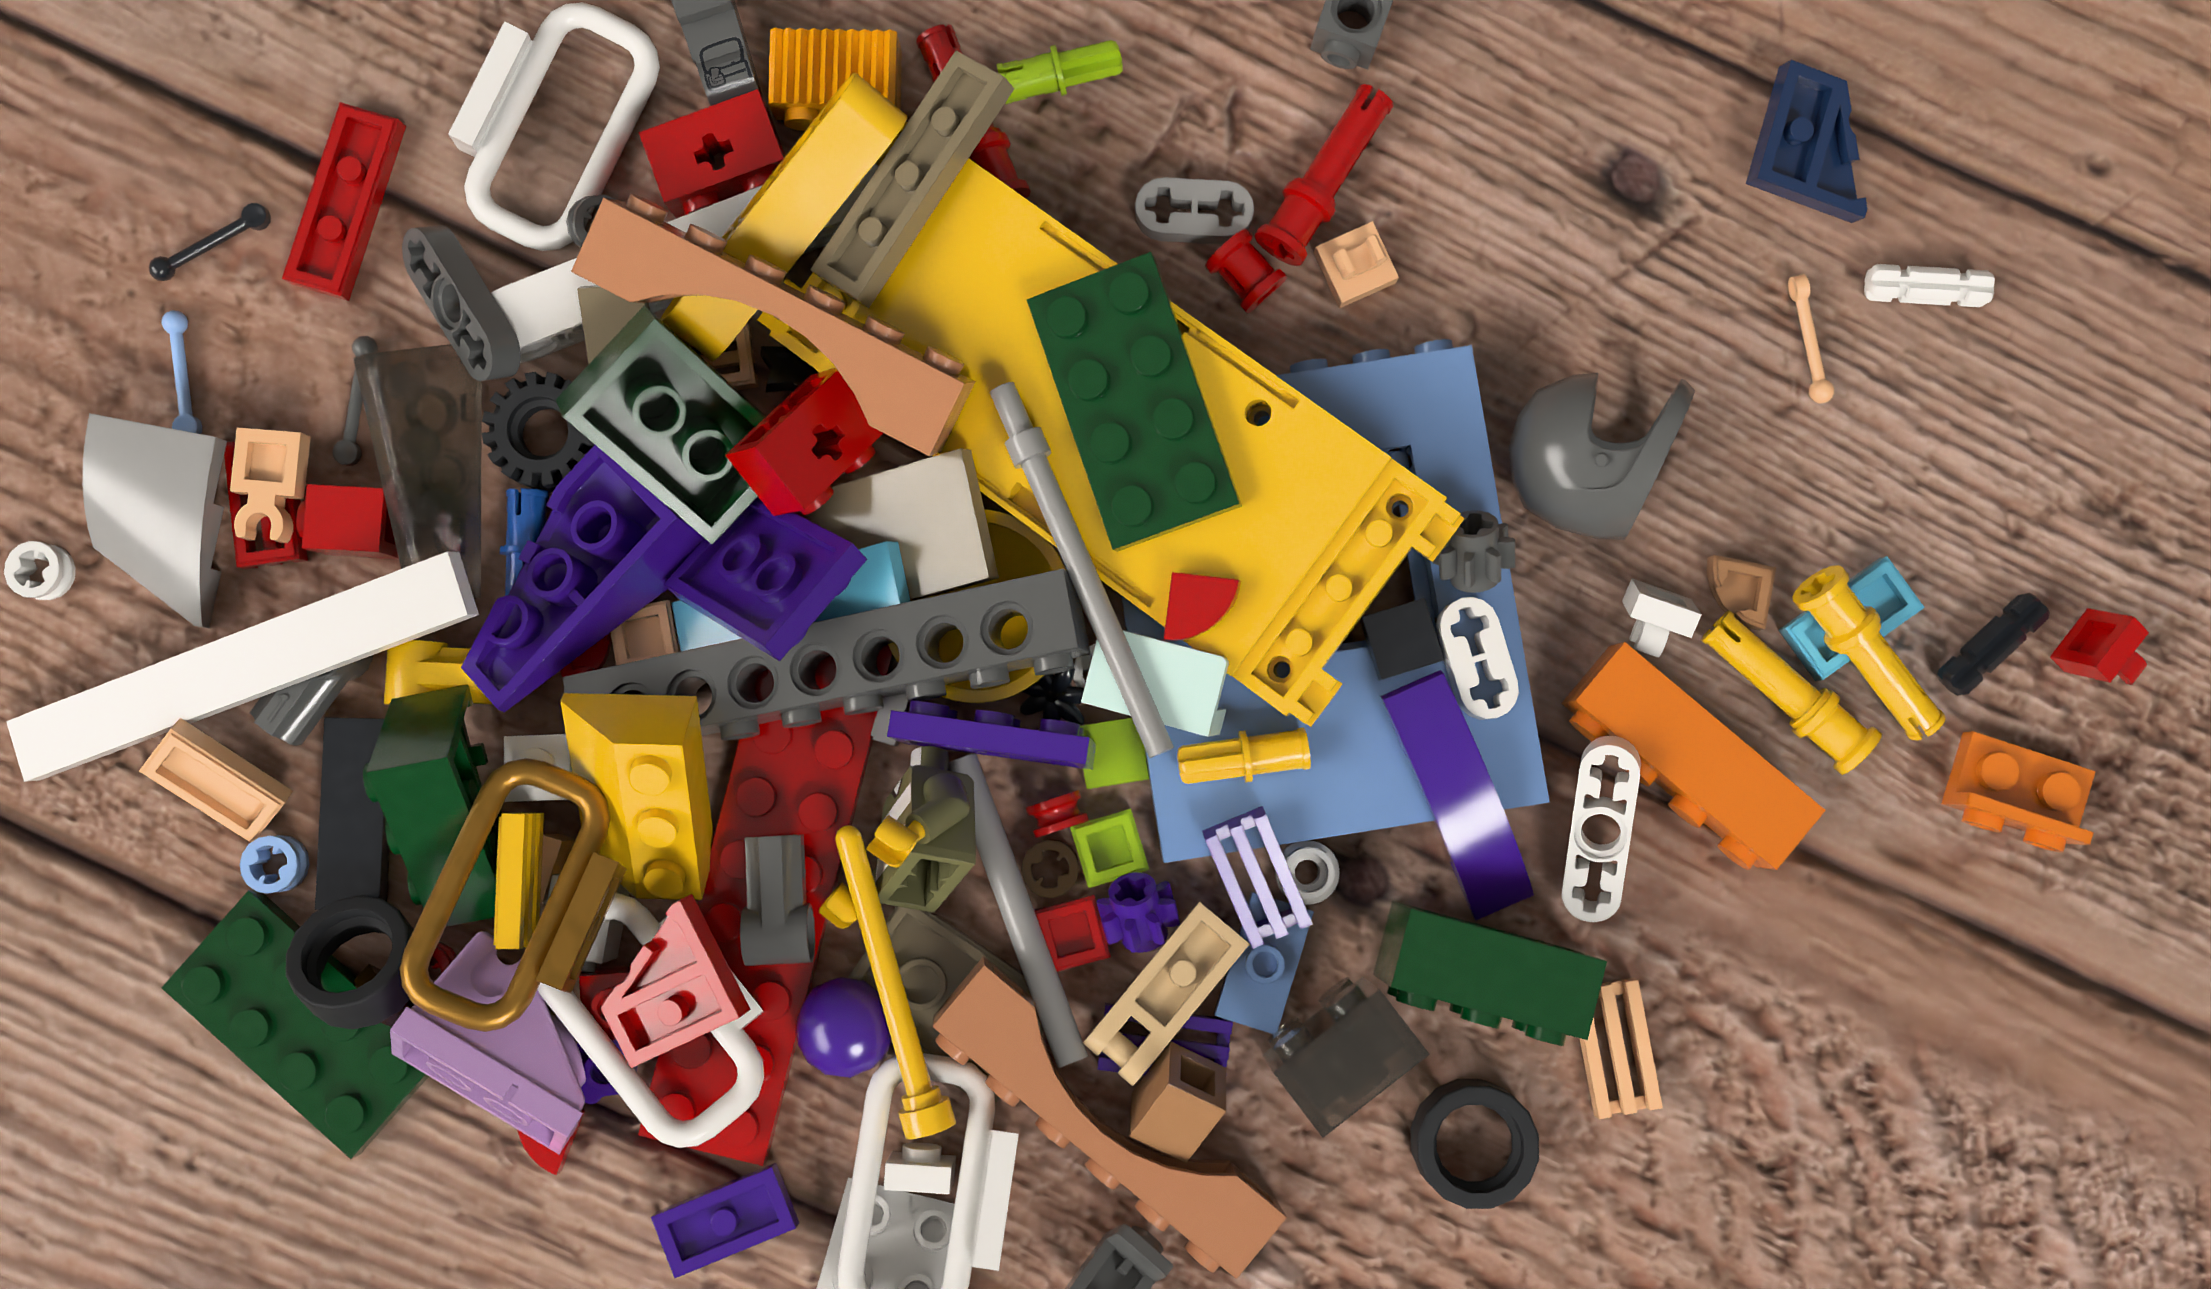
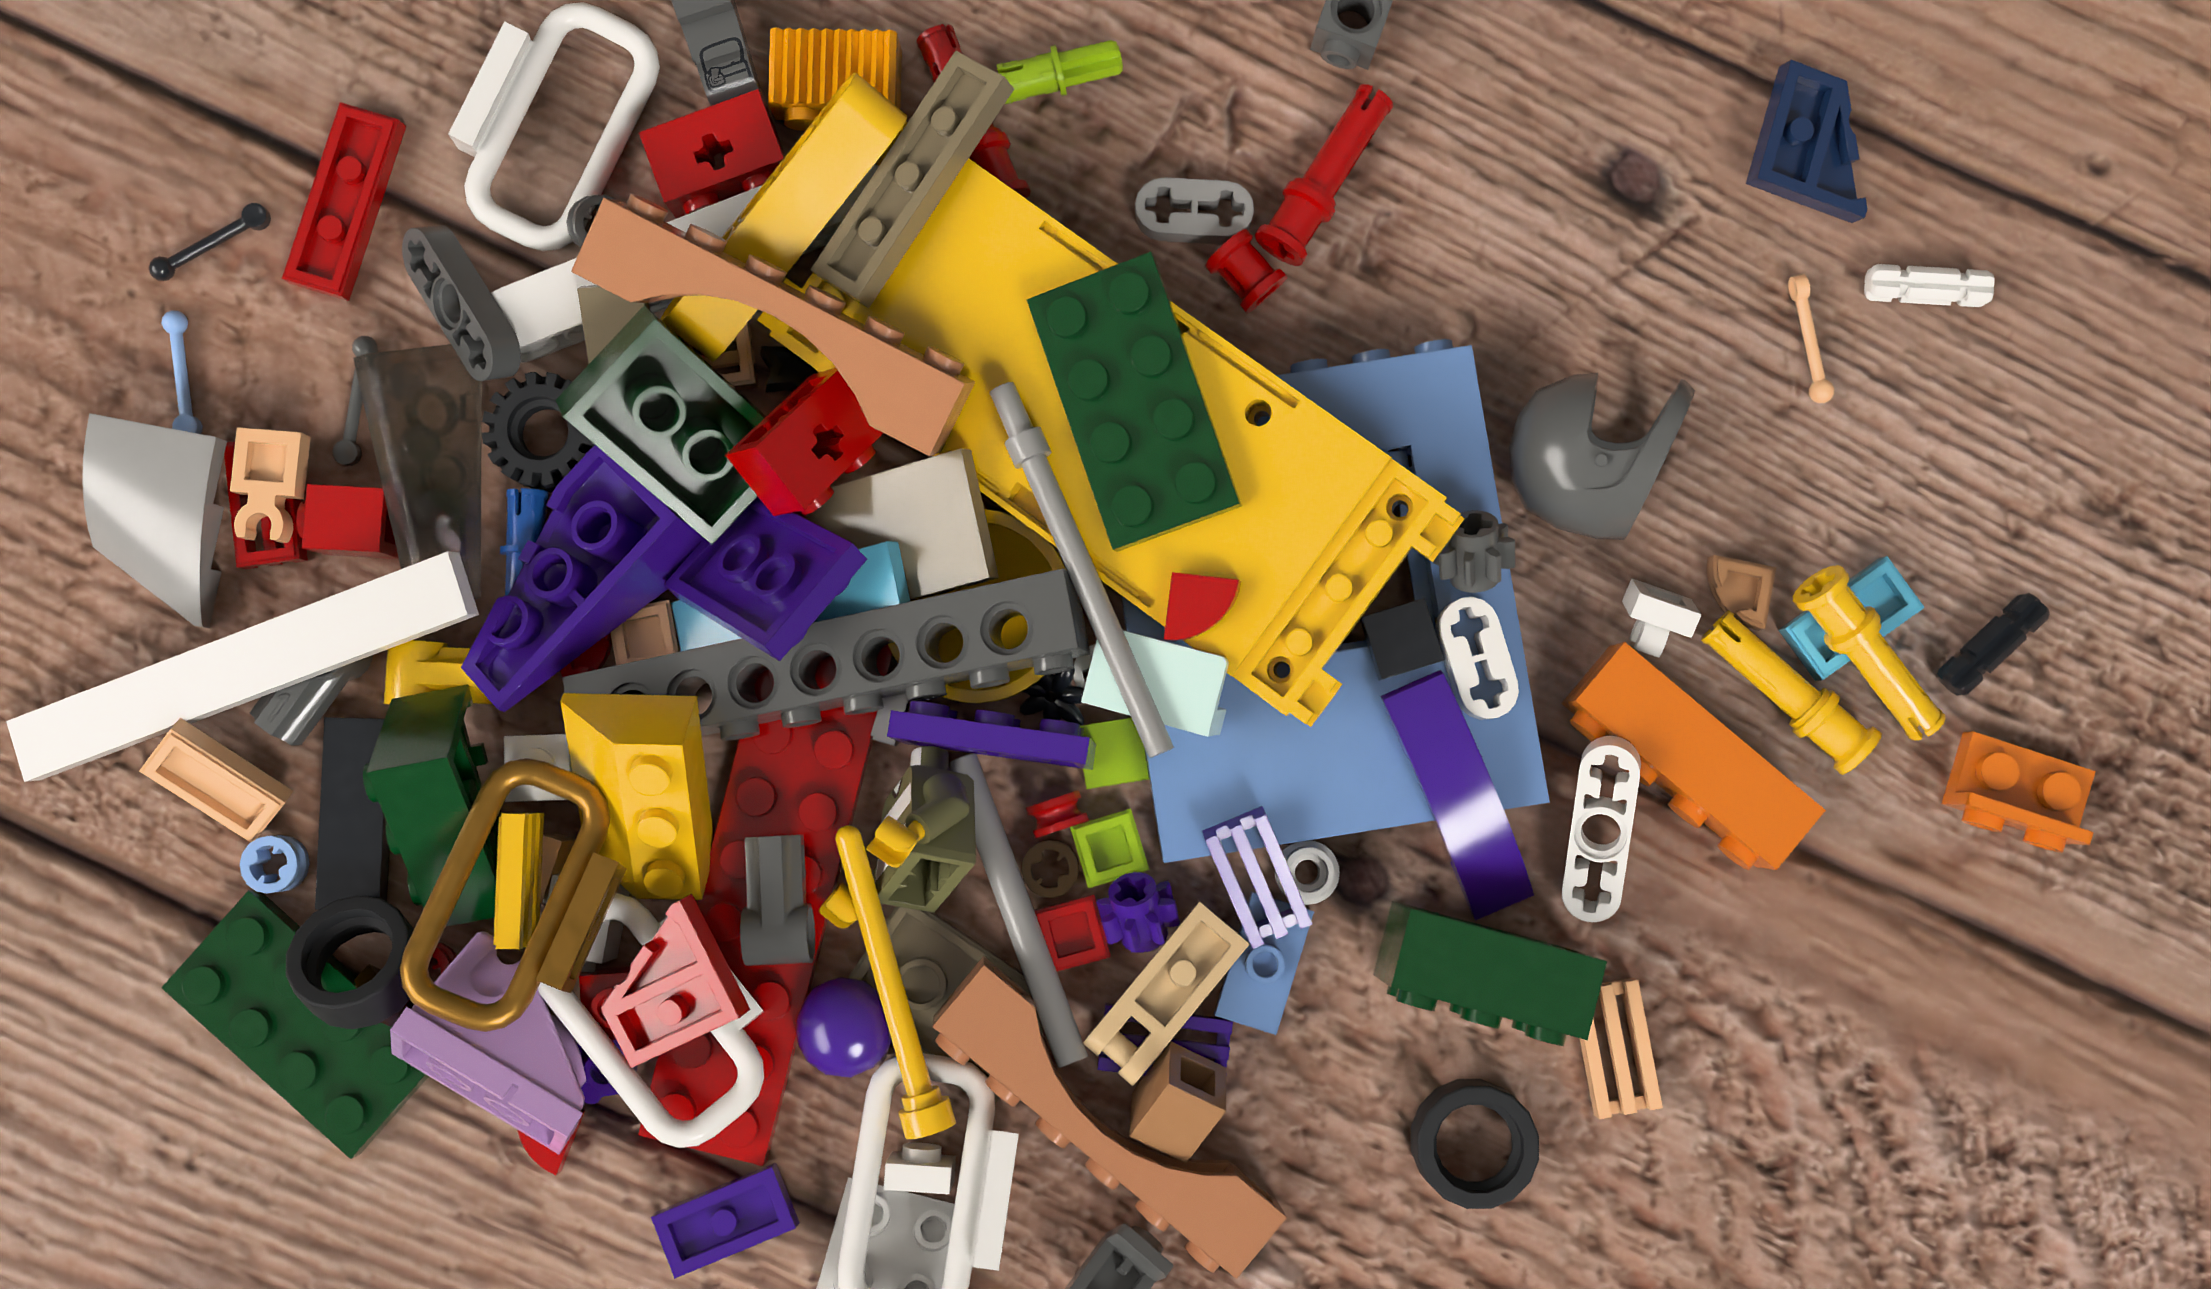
white bush [4,541,76,600] -> none
yellow axle [1177,727,1311,784] -> none
clear smoke brick [1263,977,1430,1138] -> none
light nougat tile [1313,221,1399,308] -> none
red tile [2050,608,2149,685] -> none

